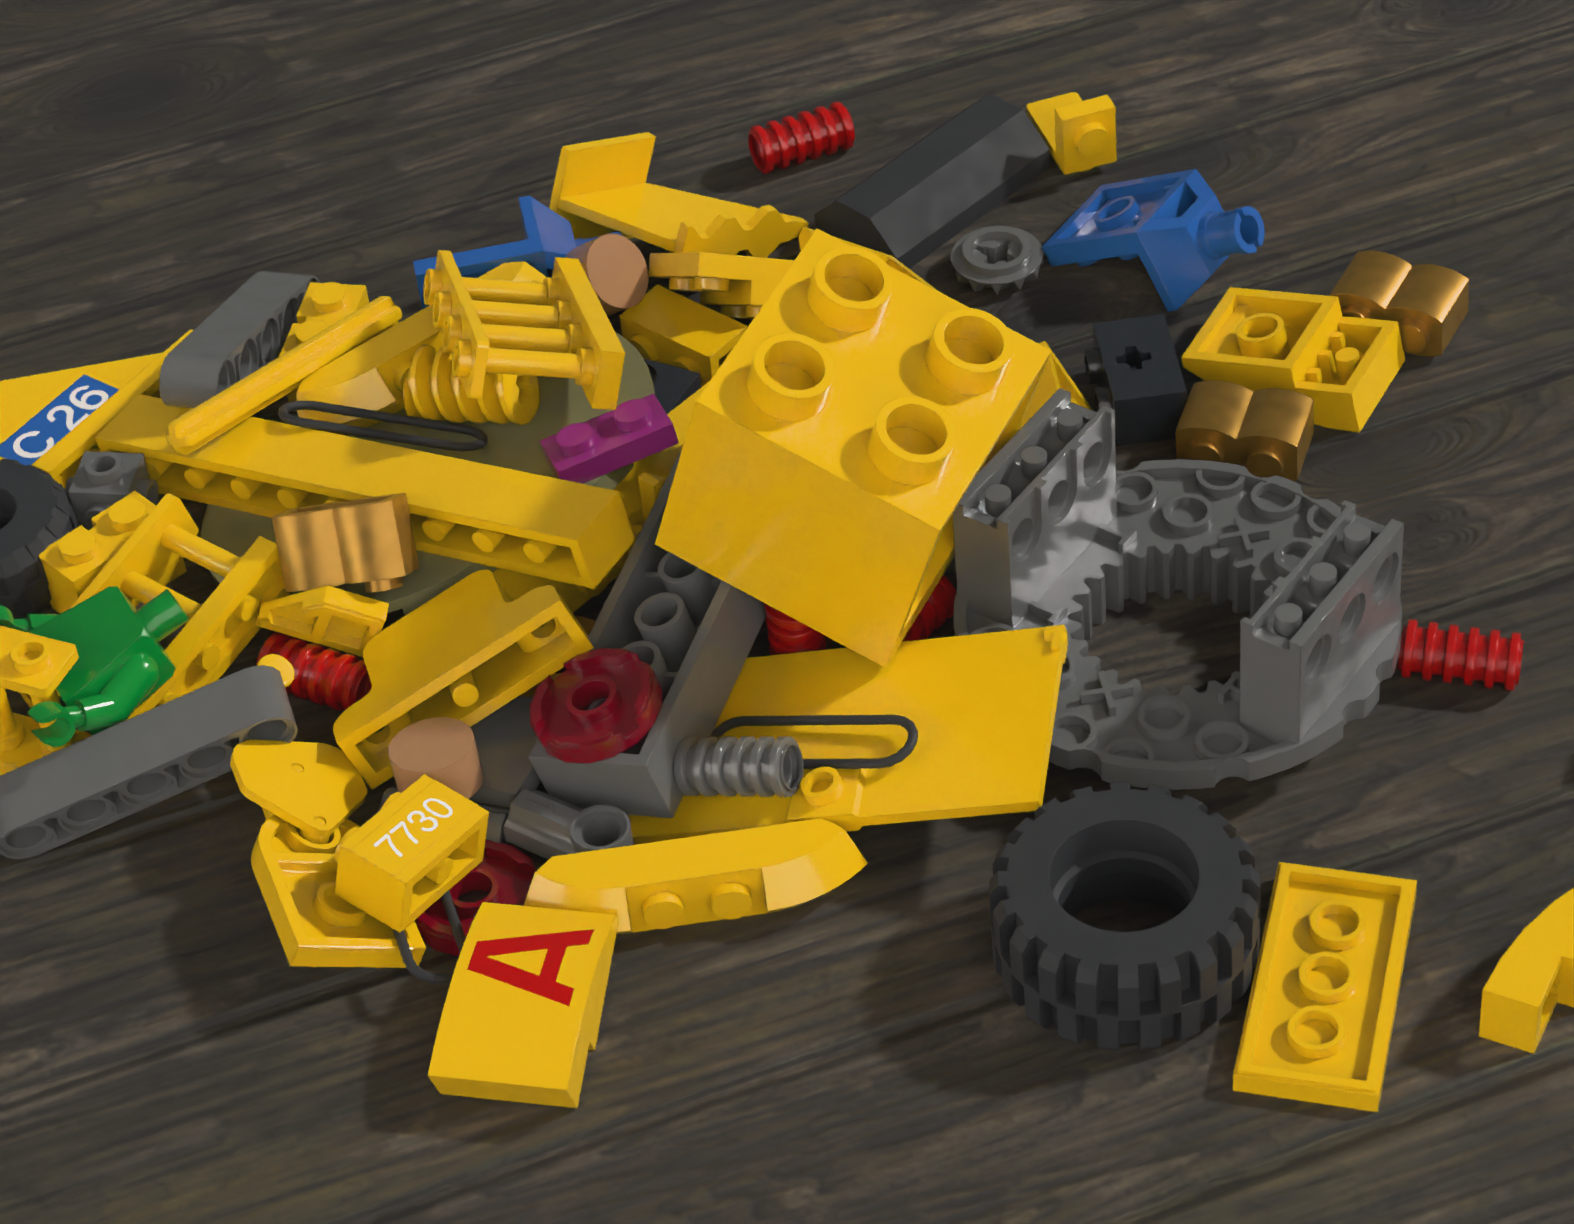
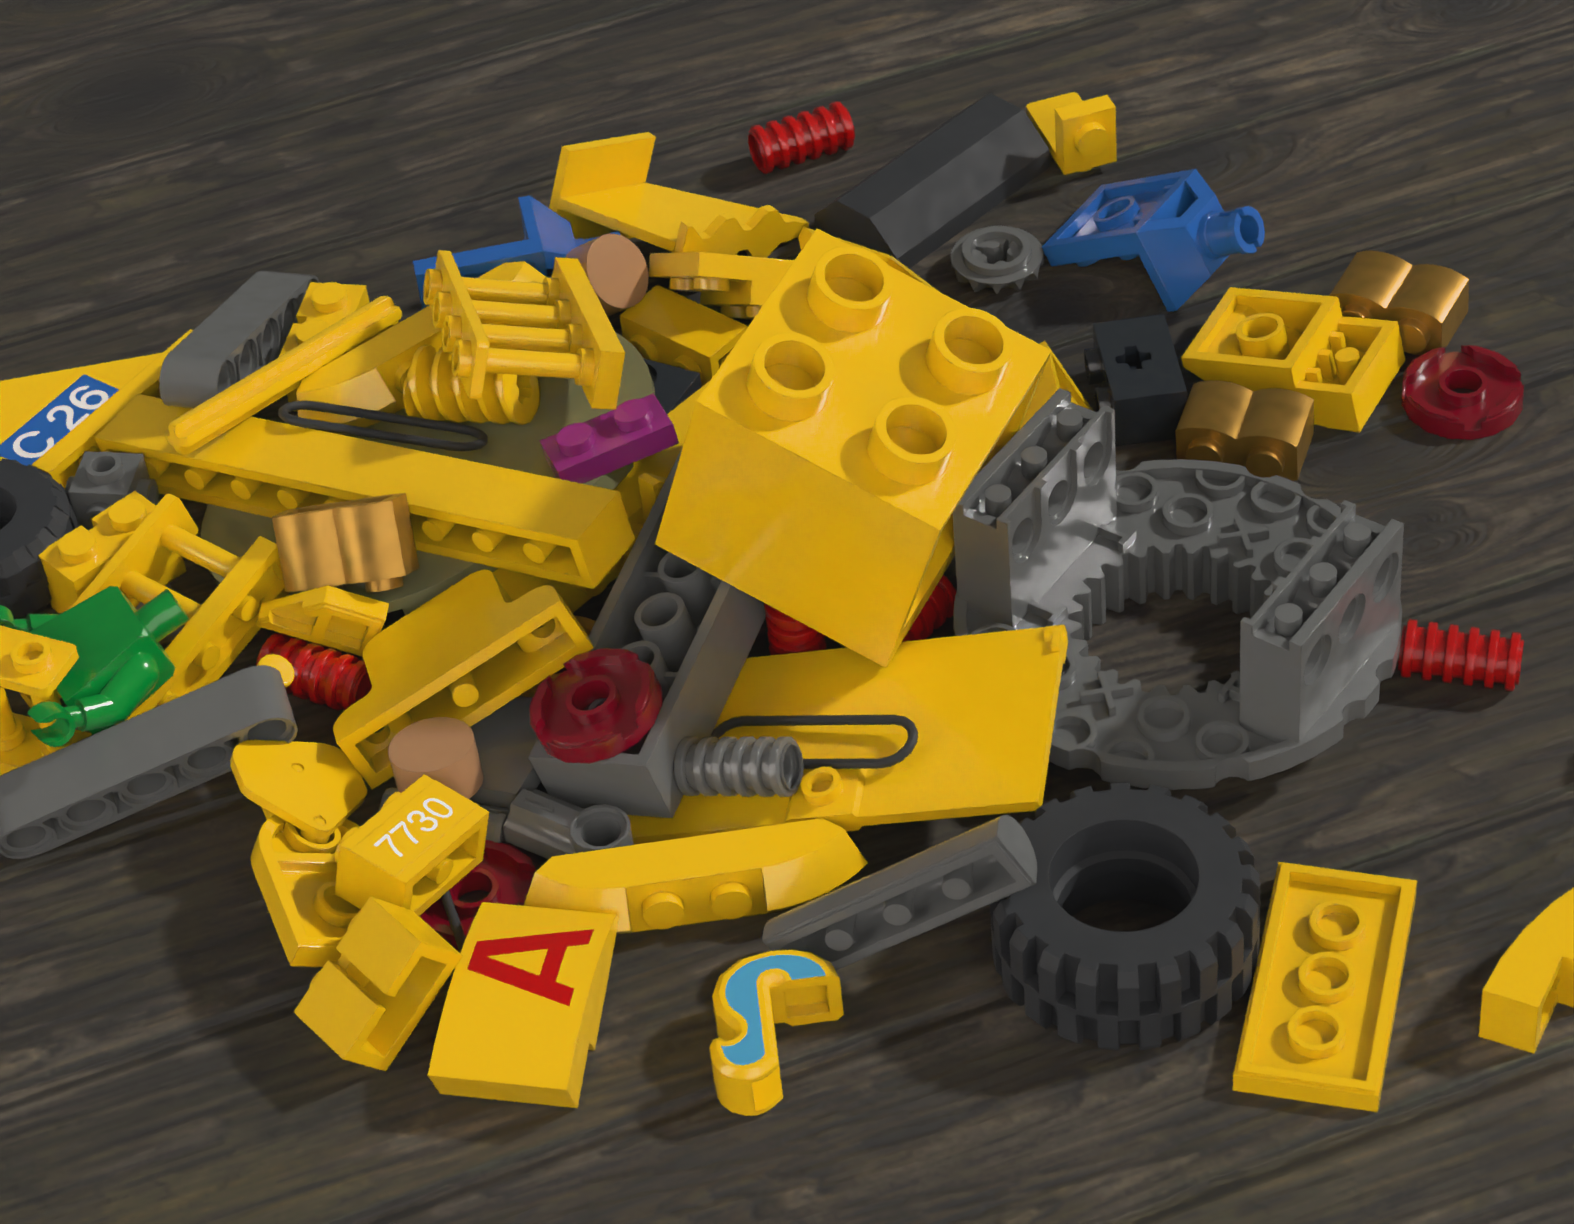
none -> yellow piece [294,896,463,1071]
none -> yellow animal [709,949,844,1116]
none -> dark grey brick [762,815,1037,971]
none -> dark red tile [1401,345,1524,440]

